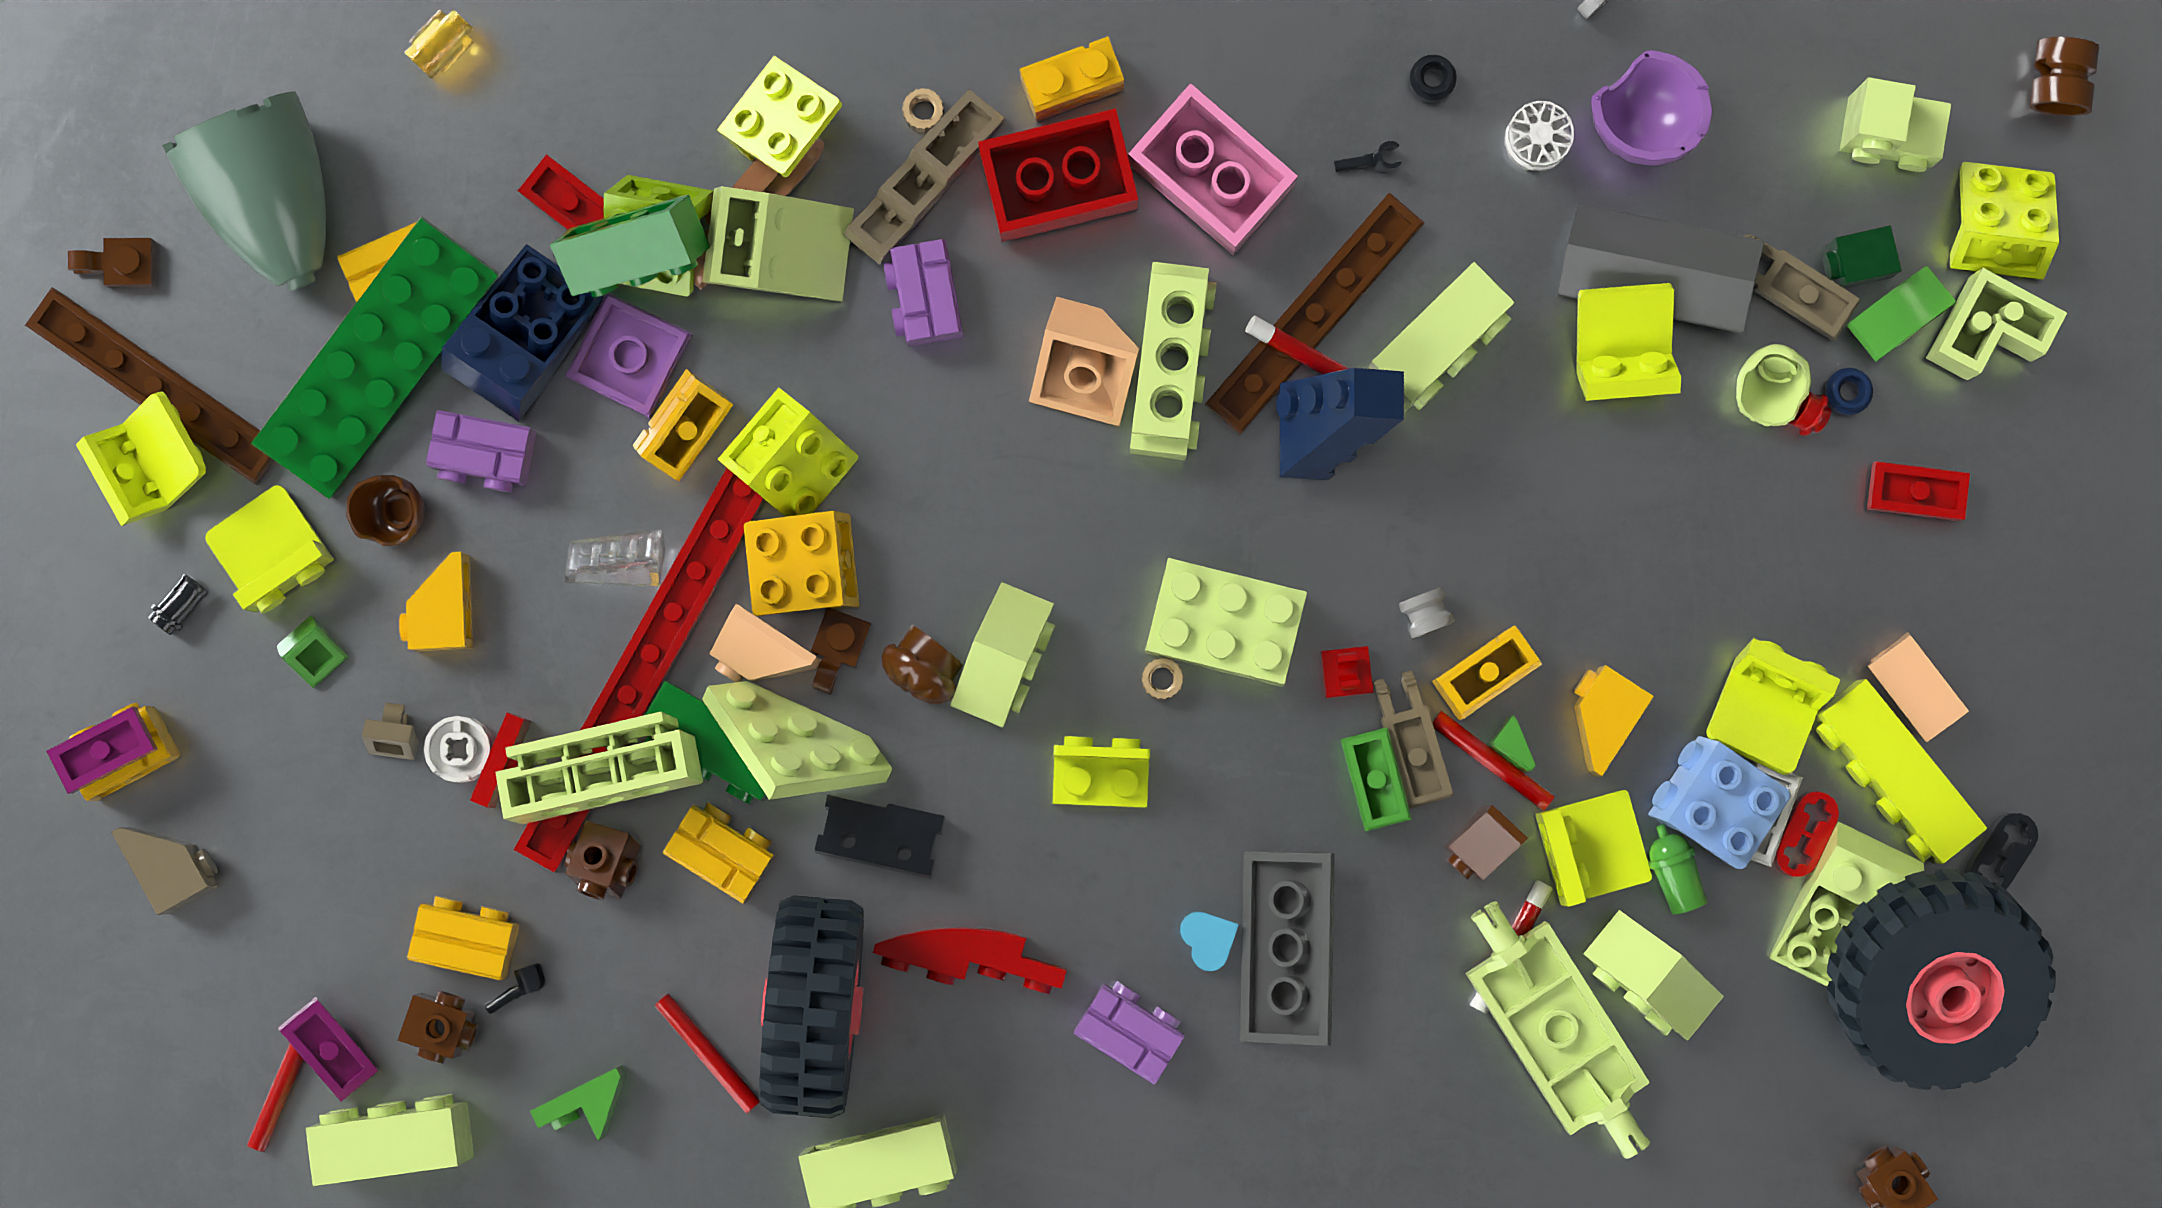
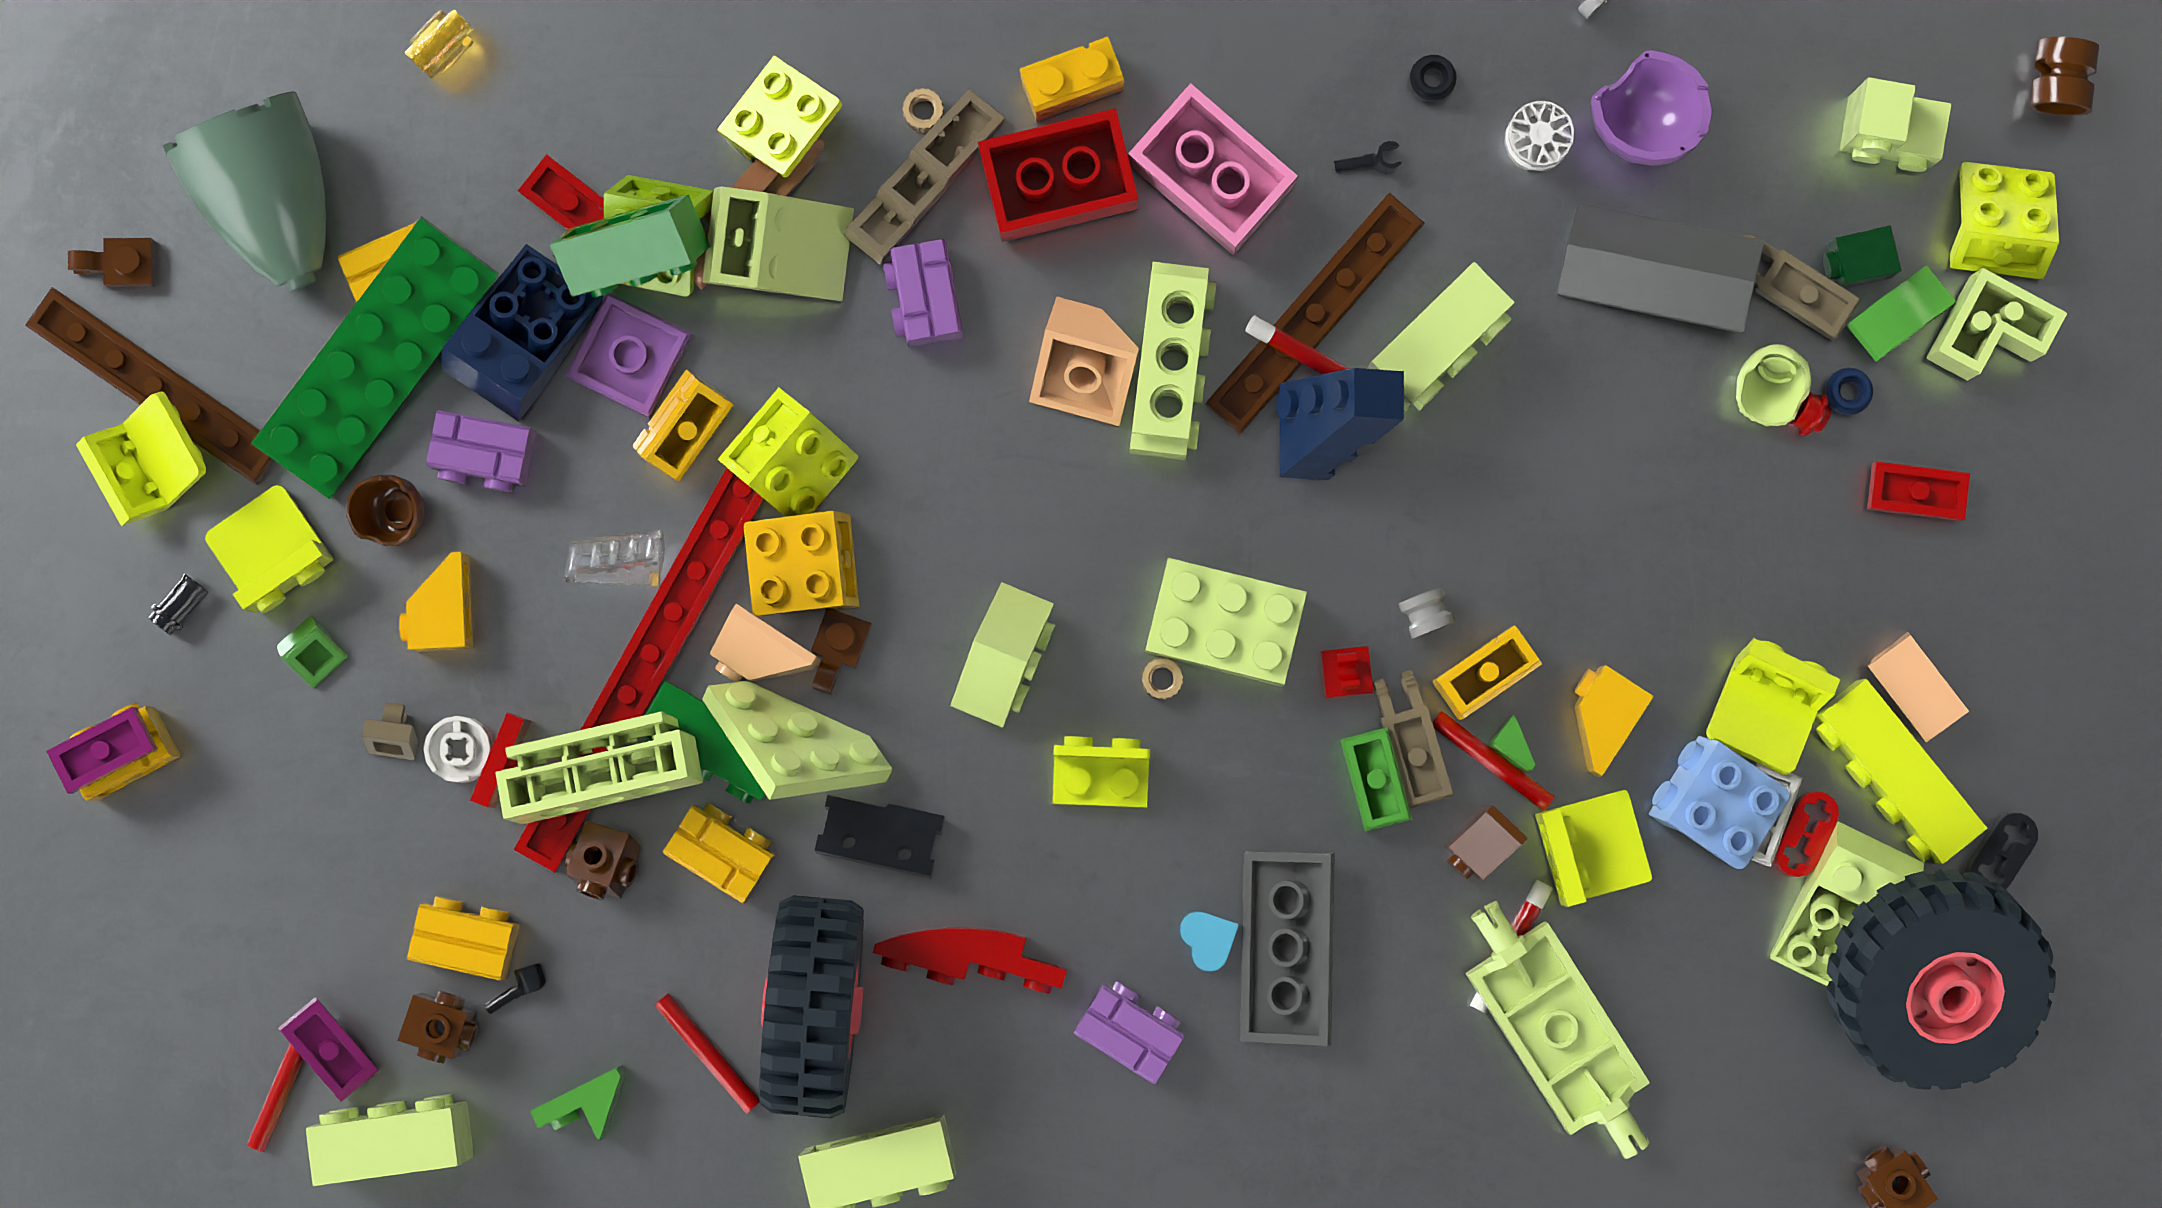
dark tan slope [111,827,219,915] -> none
reddish brown piece [881,625,963,705] -> none
neon yellow bracket [1576,283,1681,401] -> none
yellowish green brick [1583,910,1724,1041] -> none
bright green piece [1648,824,1708,915] -> none

